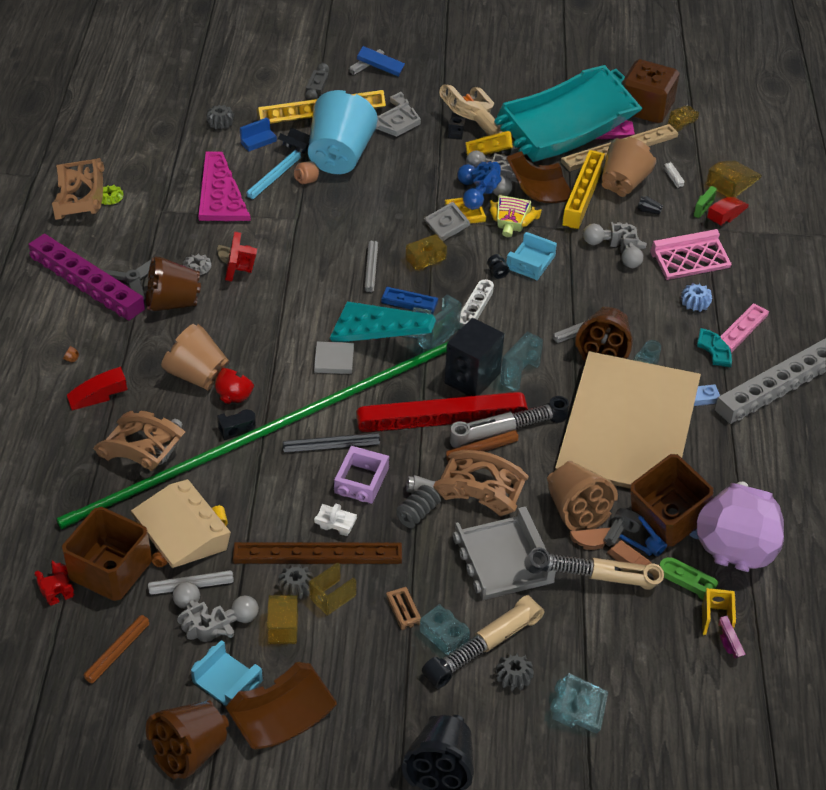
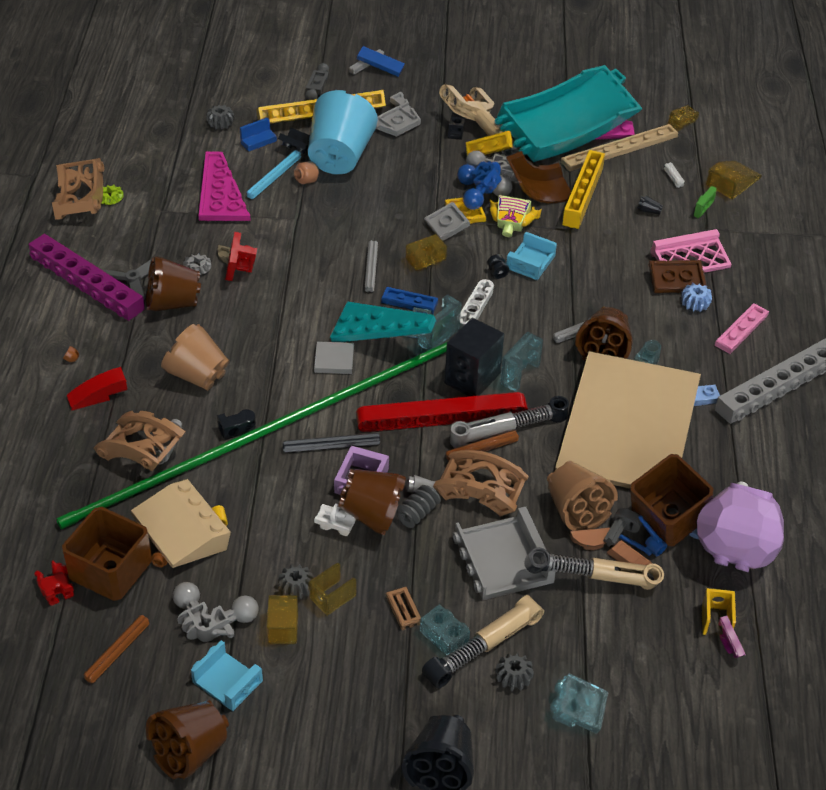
light grey axle [148,570,234,595] -> none
red cylinder [215,368,254,404] -> none
reddish brown panel [226,662,337,749] -> none
reddish brown tile [233,542,402,564] -> none
light grey piece [583,222,647,268] -> none
medium nougat cone [602,137,656,197] -> none
reddish brown plate [622,59,680,123] -> none
bright green plate [660,558,718,600] -> none
teal tile [697,328,732,367] -> none
red slope [707,197,749,225] -> none
none -> reddish brown cone [337,469,406,535]
none -> reddish brown tile [648,260,707,293]

